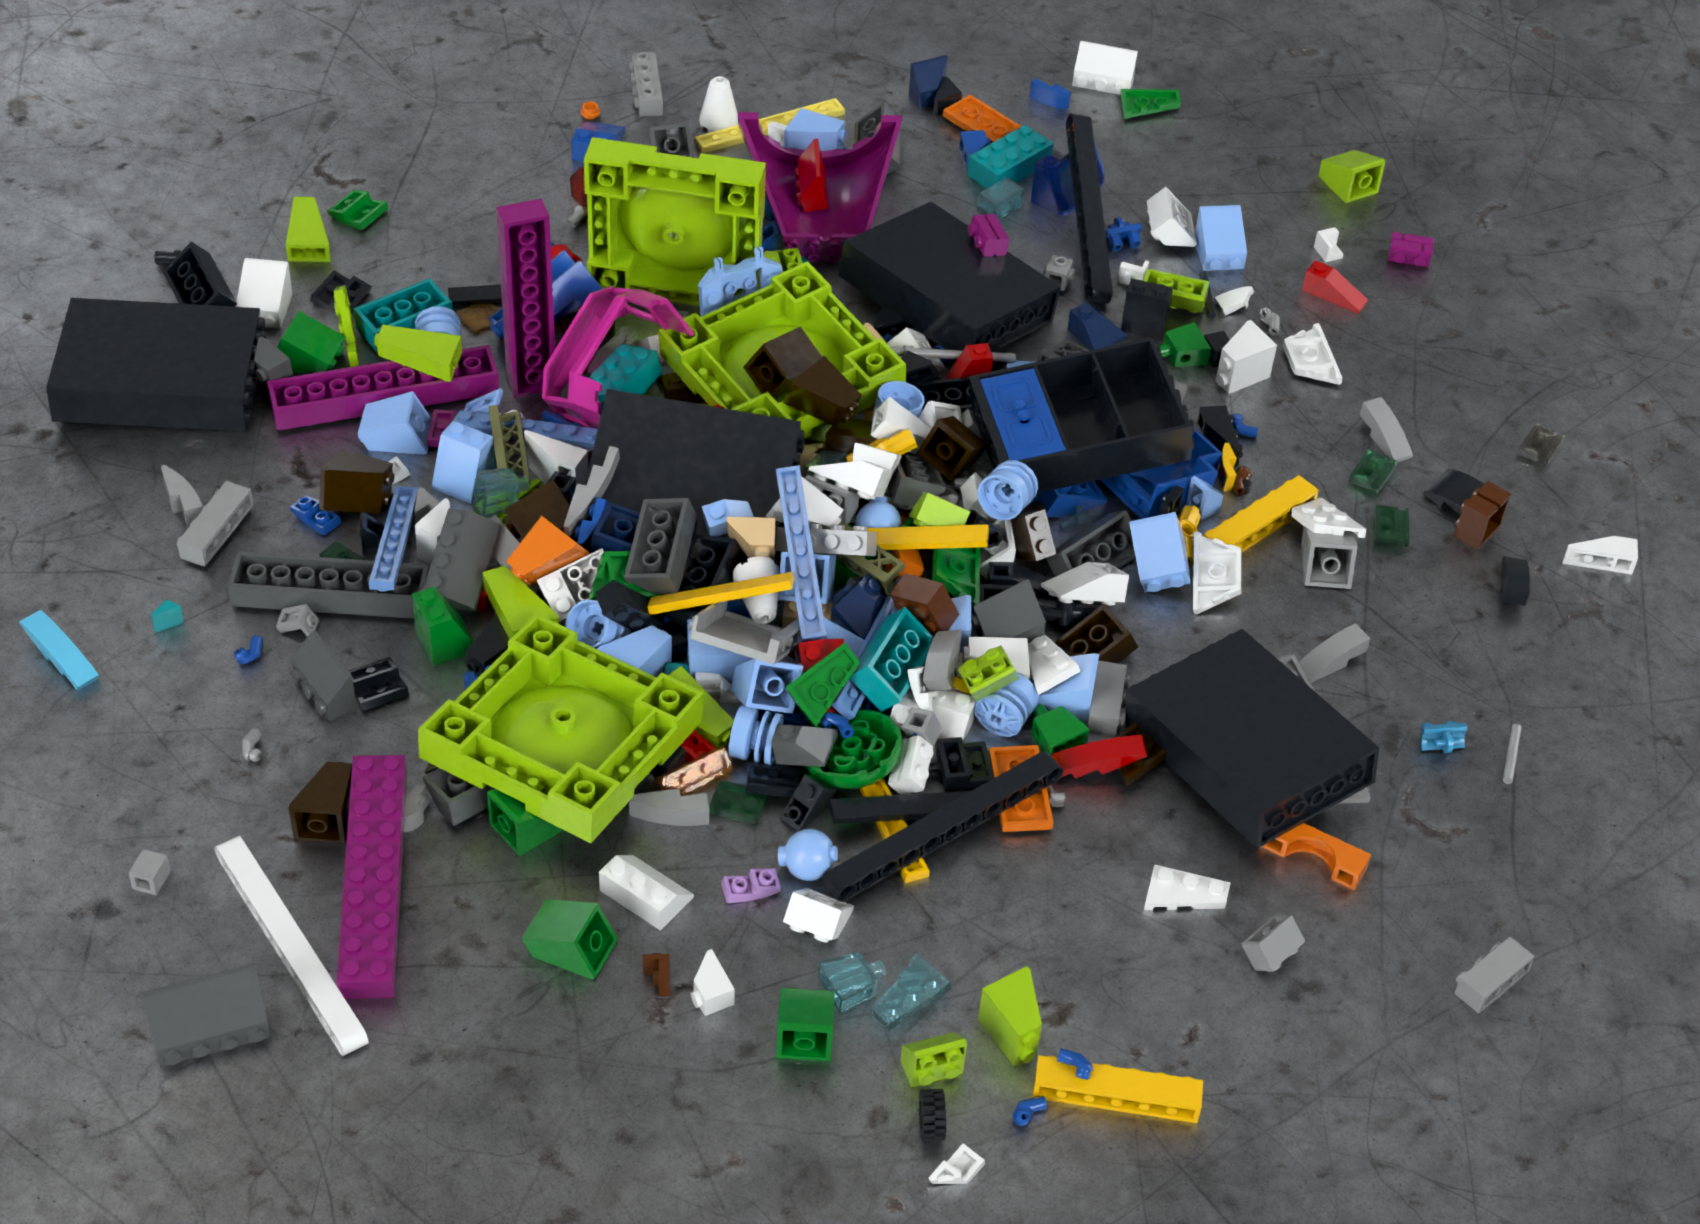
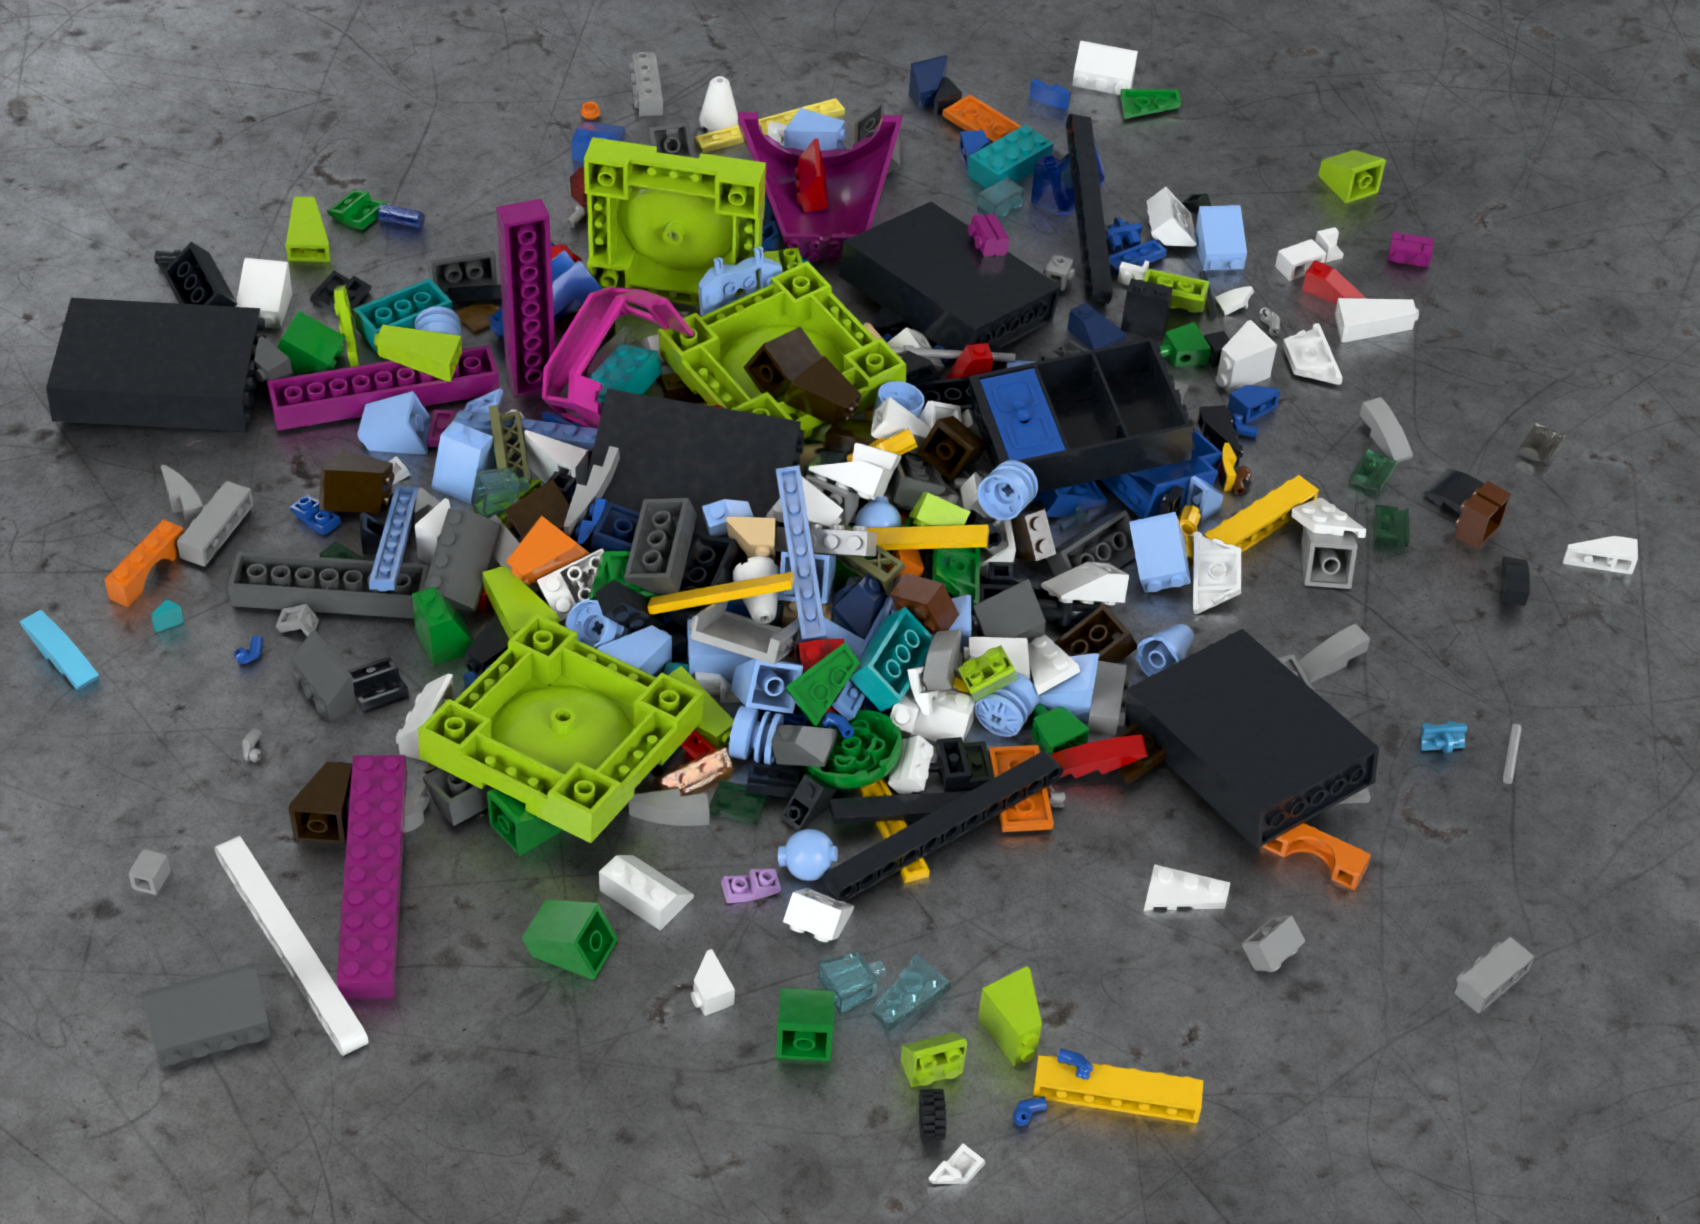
reddish brown bracket [643,953,670,996] -> none
light grey brick [902,707,942,747] -> none
none -> orange arch [104,519,184,607]
none -> clear blue brick [378,204,426,229]
none -> white slope [396,674,455,761]
none -> dark grey slope [428,251,497,294]
none -> blue plate [1109,239,1167,276]
none -> light blue cone [1136,624,1194,677]
none -> black slope [1182,193,1212,215]
none -> blue slope [1227,385,1280,424]
none -> white brick [1275,239,1327,281]
none -> white slope [1334,298,1419,342]

